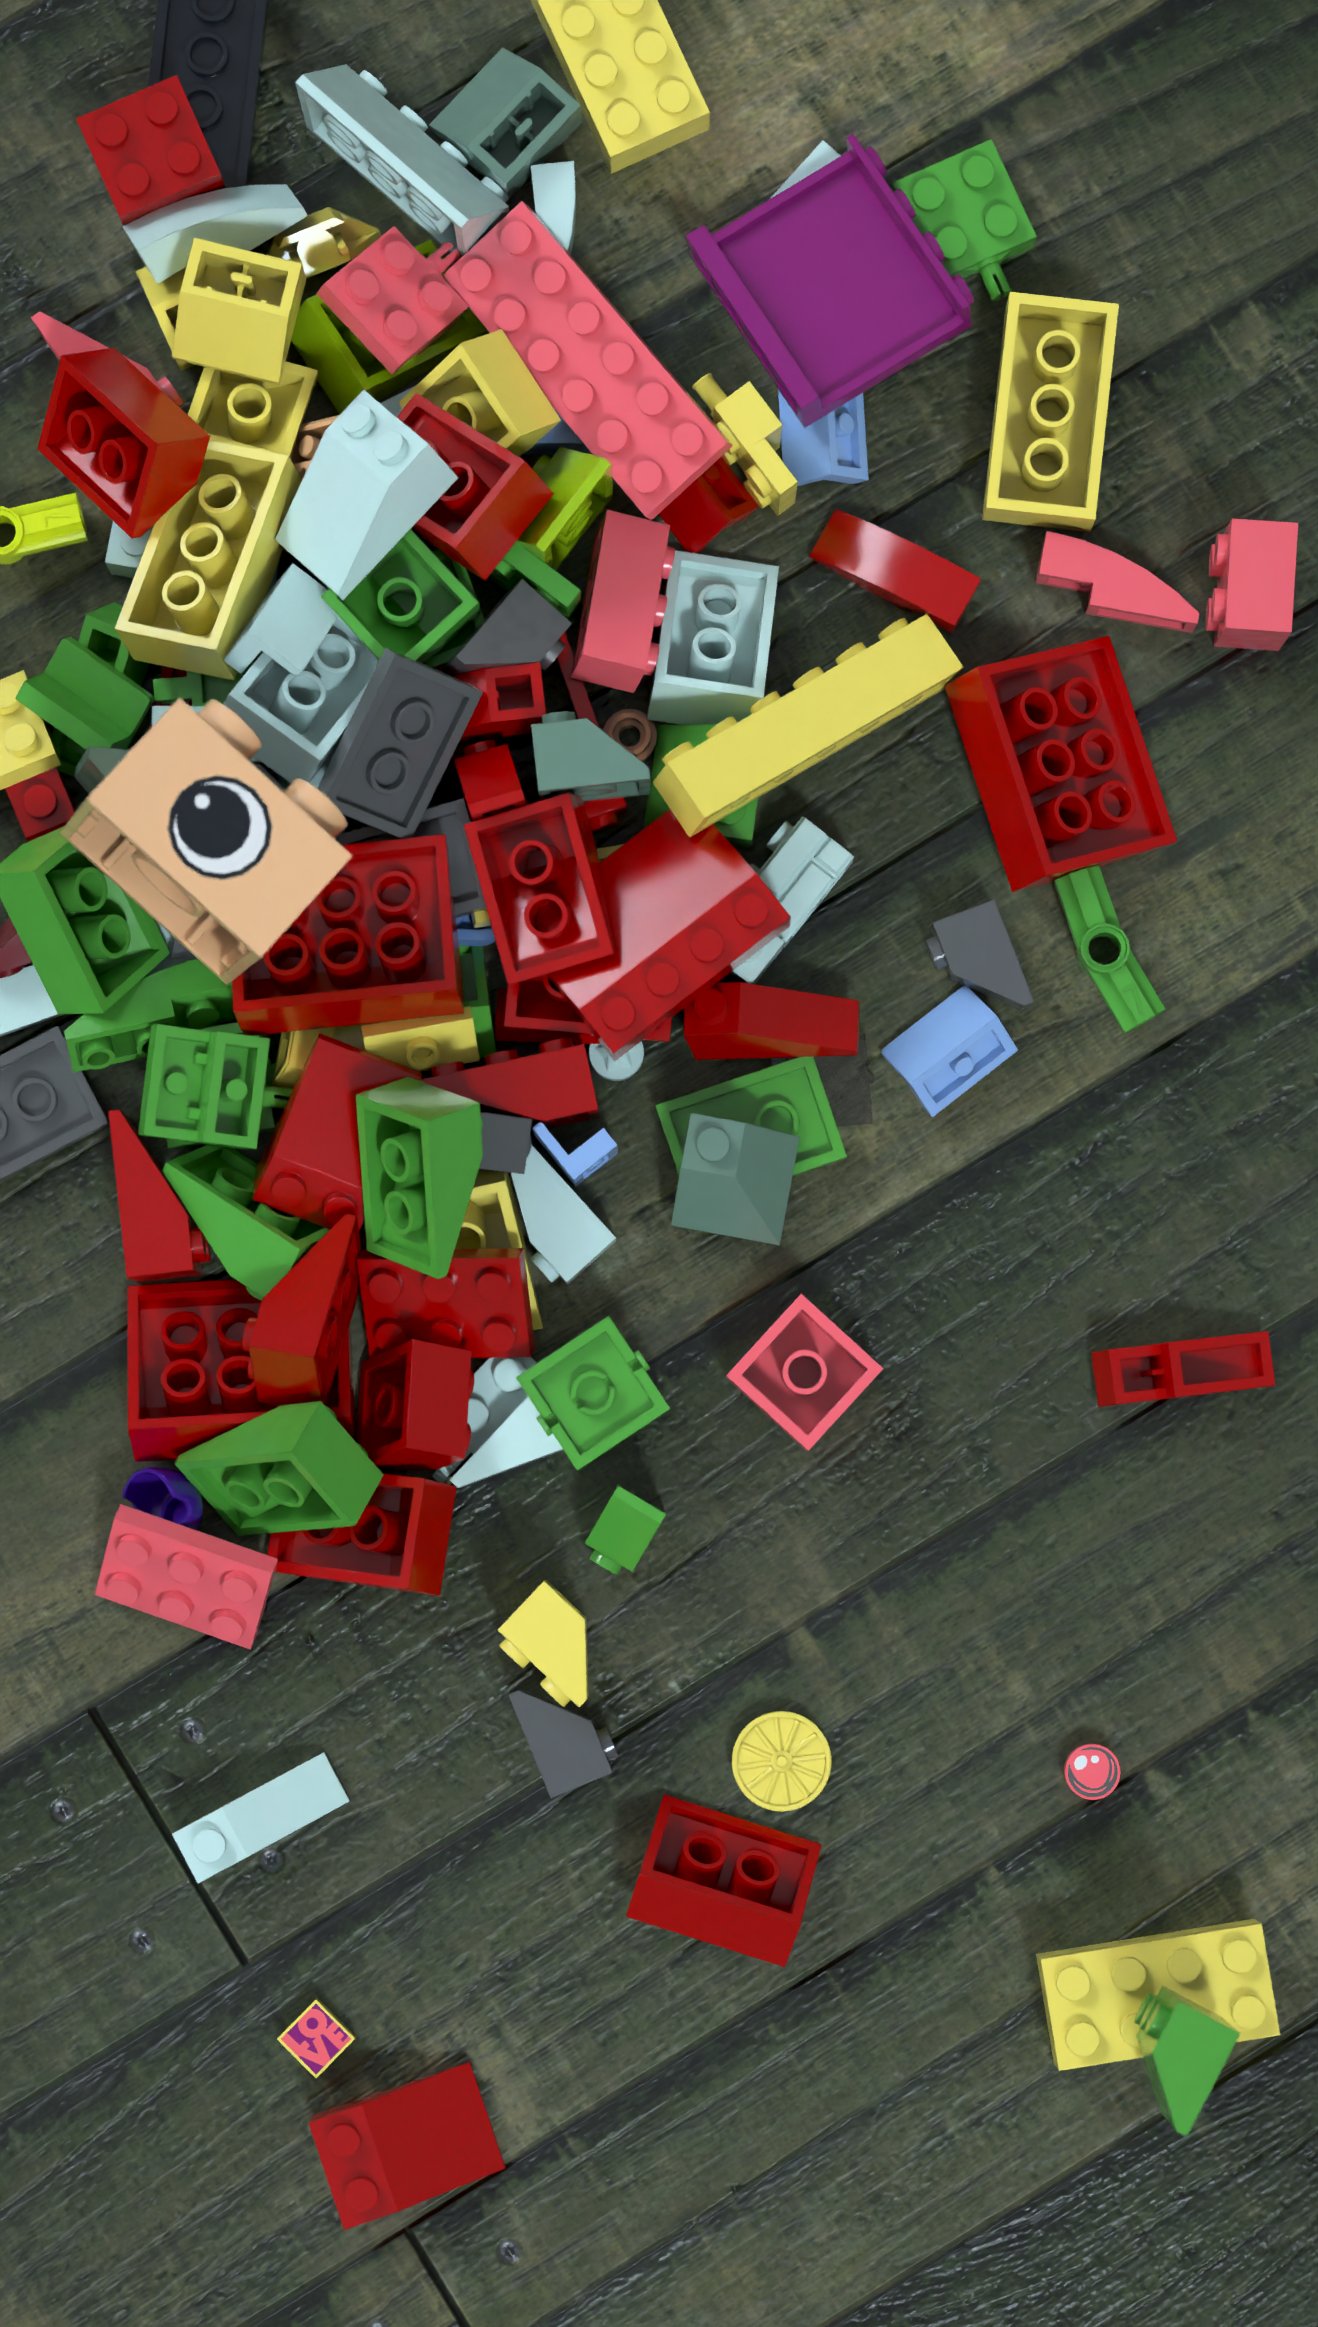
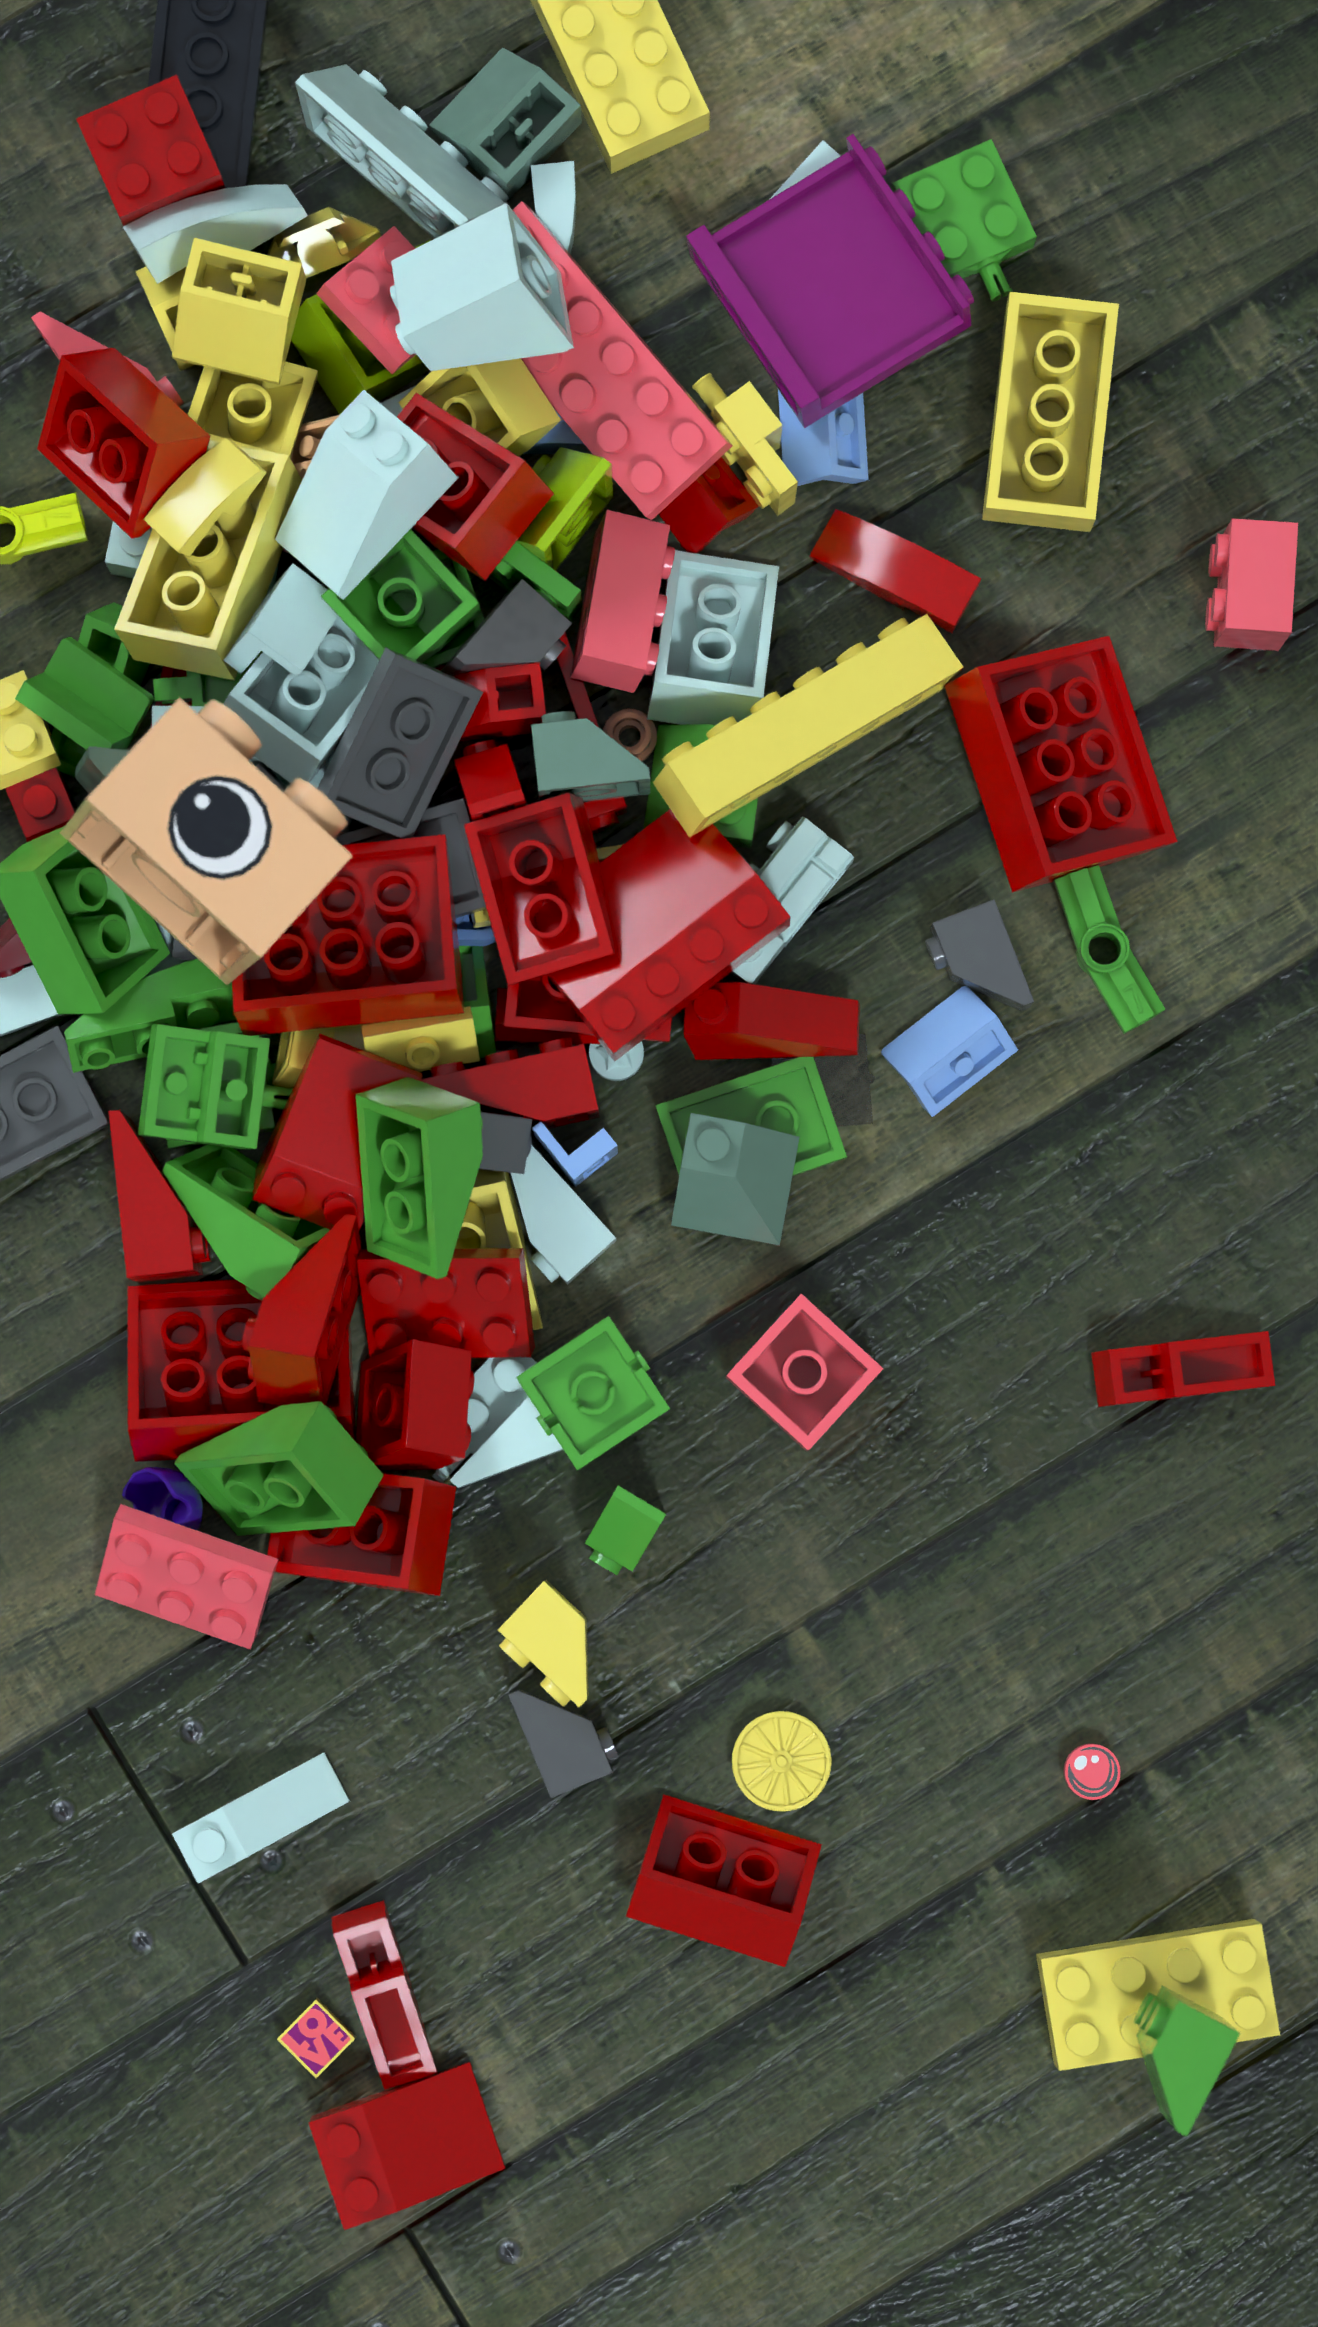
coral slope [1035,531,1199,633] -> none
none -> light yellow slope [143,438,267,557]
none -> red slope [331,1900,437,2090]
none -> light aqua slope [390,203,574,371]

